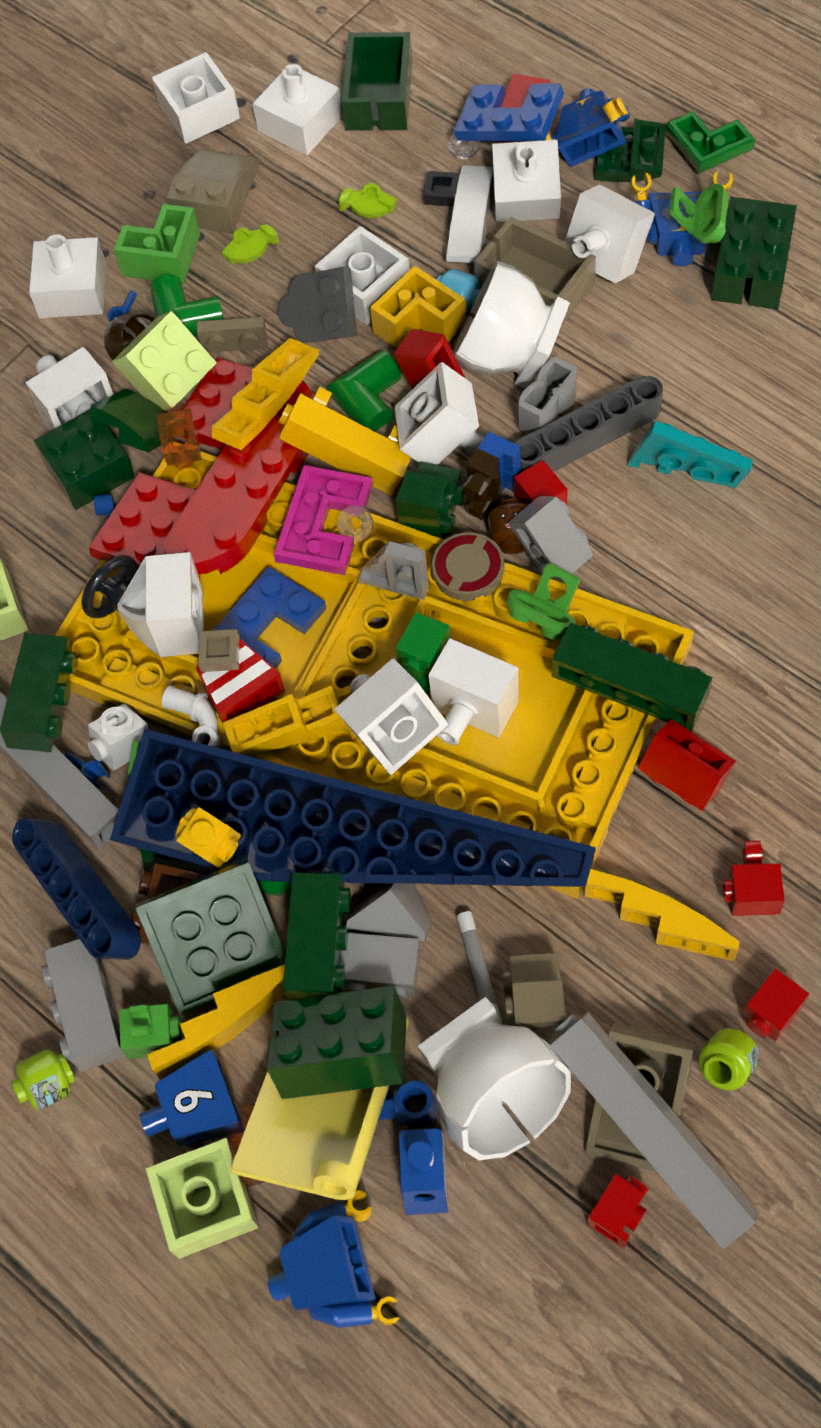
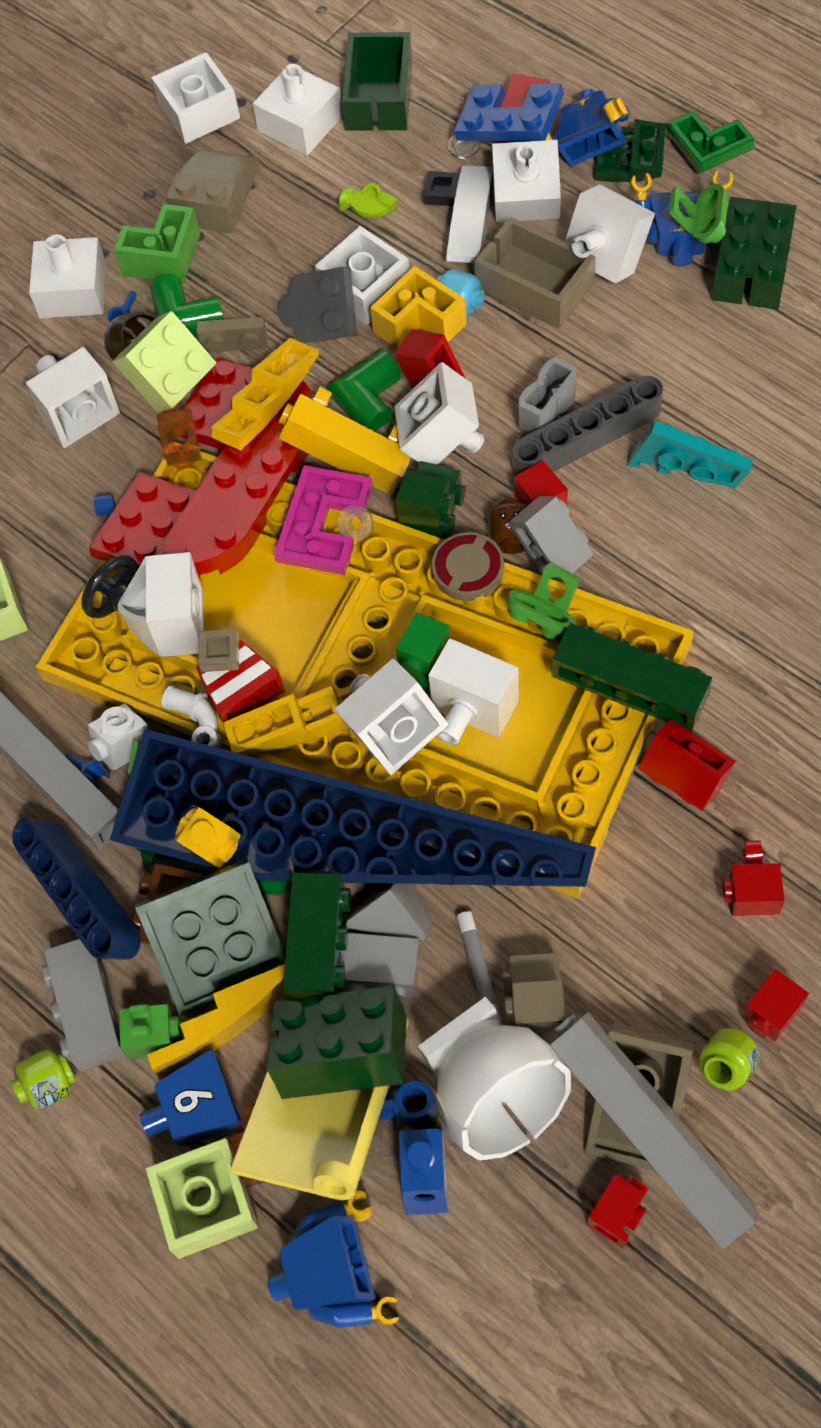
dark green brick [0,633,78,752] -> none
dark green brick [34,410,135,511] -> none
dark green slope [89,389,178,453] -> none
blue plate [213,566,326,669] -> none
lime piece [221,224,279,265] -> none
light grey wing [358,541,429,600] -> none
white plate [453,261,570,389] -> none
dark brown hips [463,432,521,520] -> none
yellow slope [584,869,740,962] -> none

